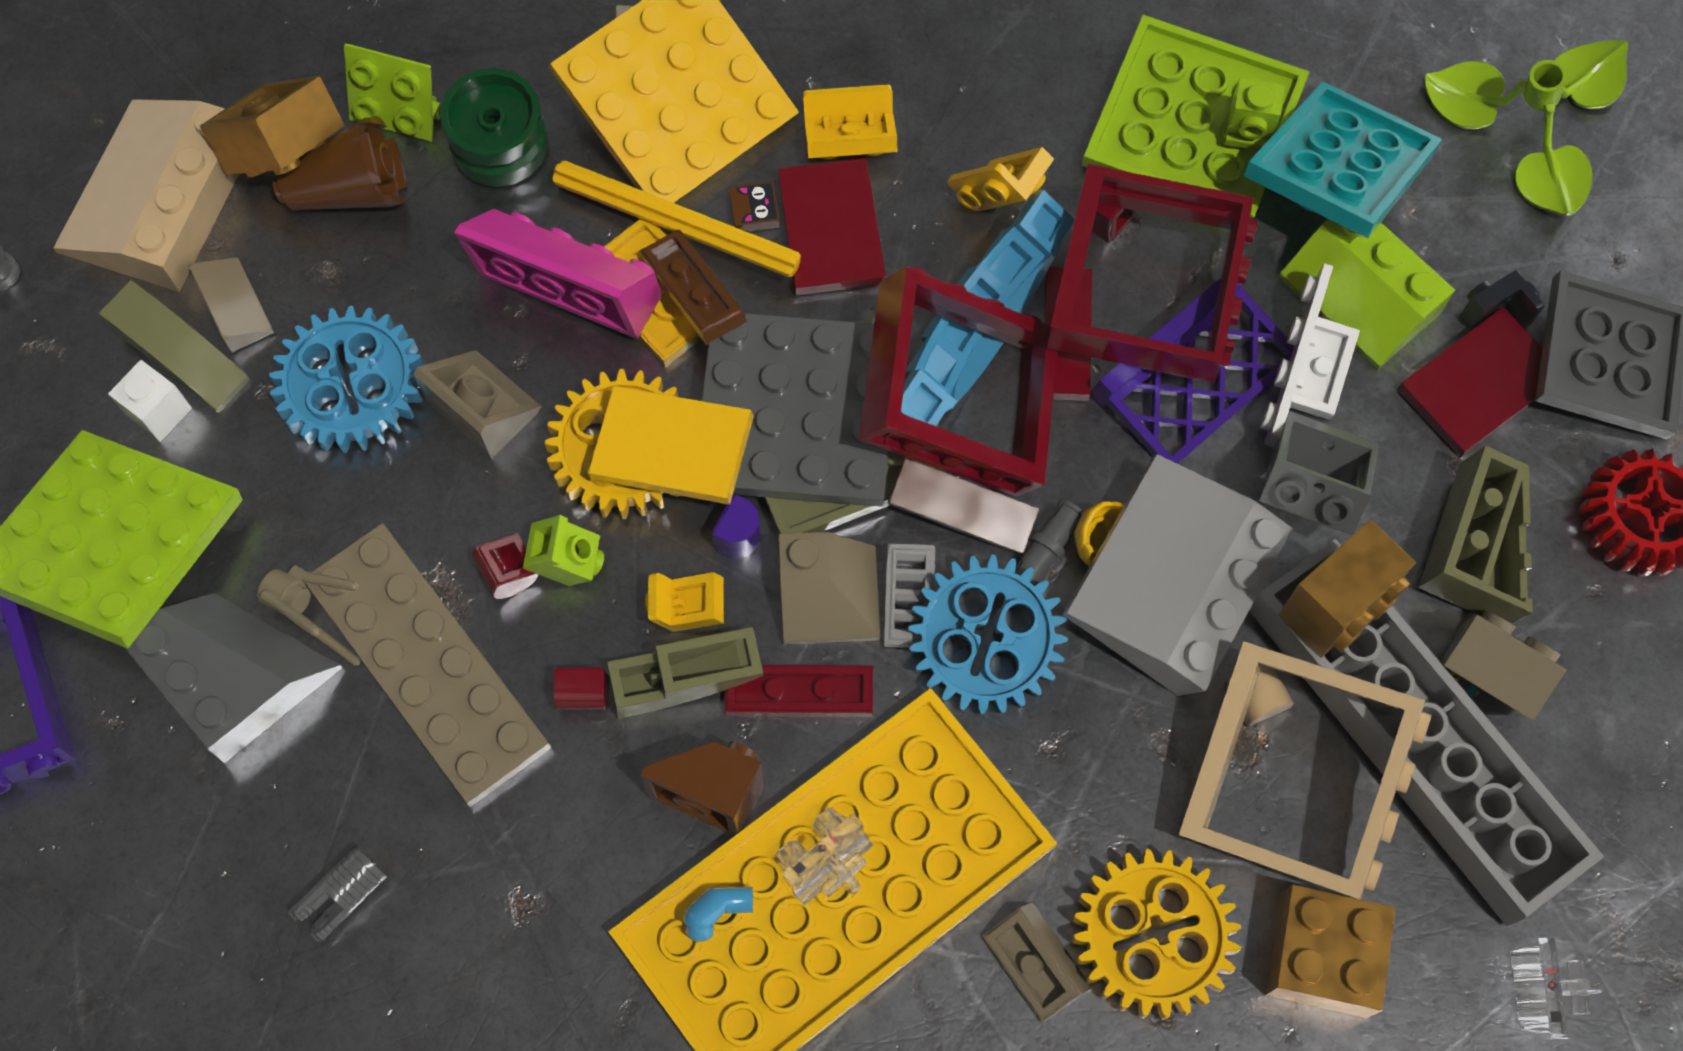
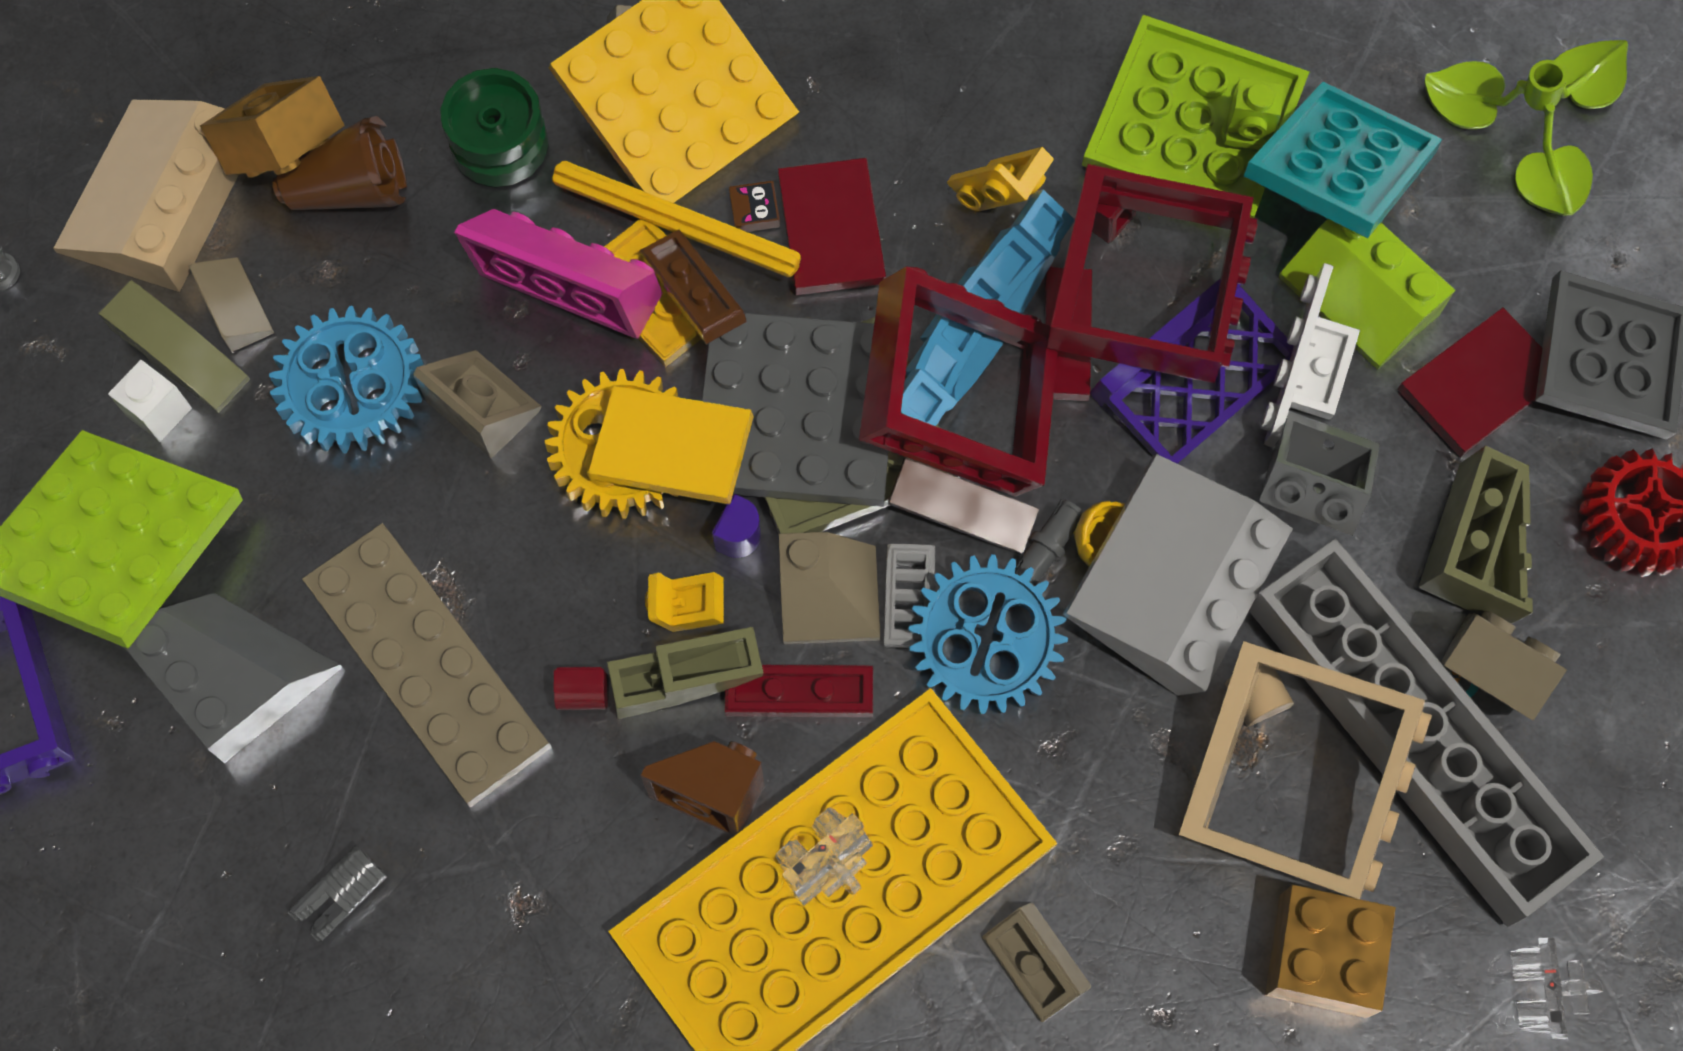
dark tan plant [257,565,361,666] -> none
lime hinge [344,43,442,142] -> none
dark red brick [472,533,539,599] -> none
lime brick [523,515,604,586] -> none
dark azure arm [683,887,753,942] -> none
yellow bracket [803,85,898,159] -> none
yellow gear [1072,849,1241,1020] -> none
pearl gold brick [1278,519,1416,658] -> none
black bracket [1459,270,1544,331] -> none

